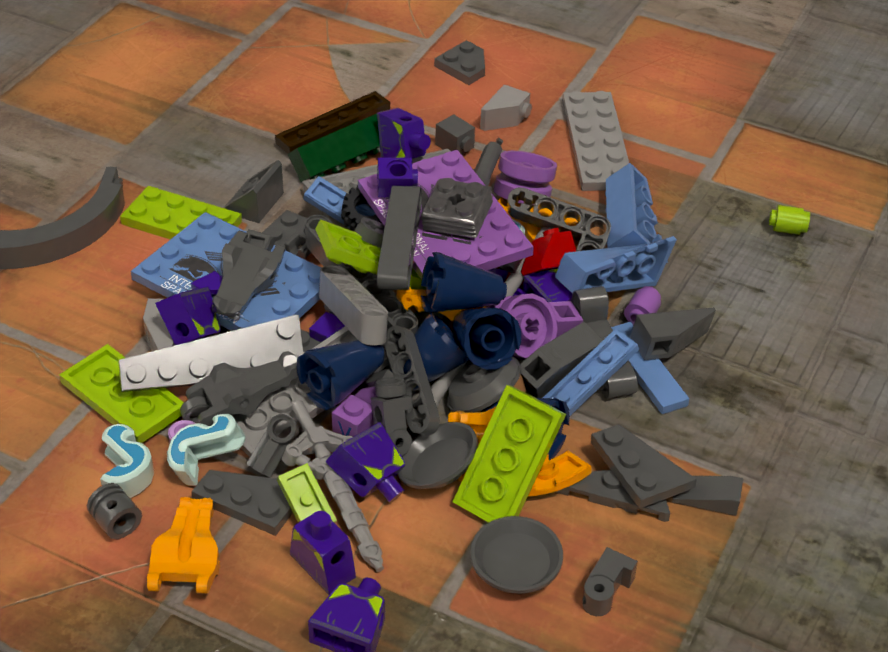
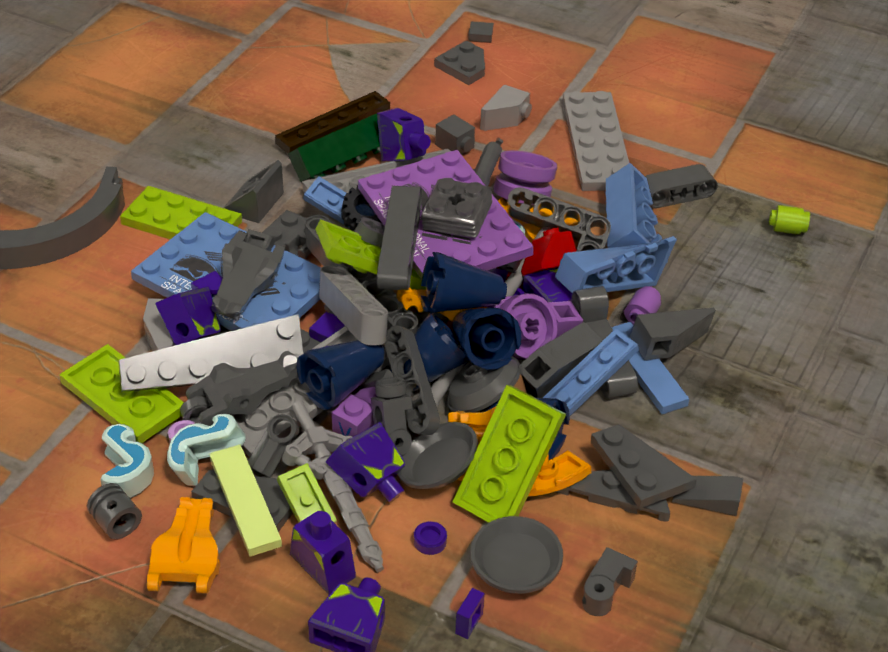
dark purple brick [377,158,418,197] -> none
none -> yellowish green tile [209,444,282,557]
none -> dark purple tile [414,521,447,555]
none -> dark purple tile [455,588,485,639]
none -> dark grey tile [469,21,494,43]
none -> dark grey beam [645,164,718,208]

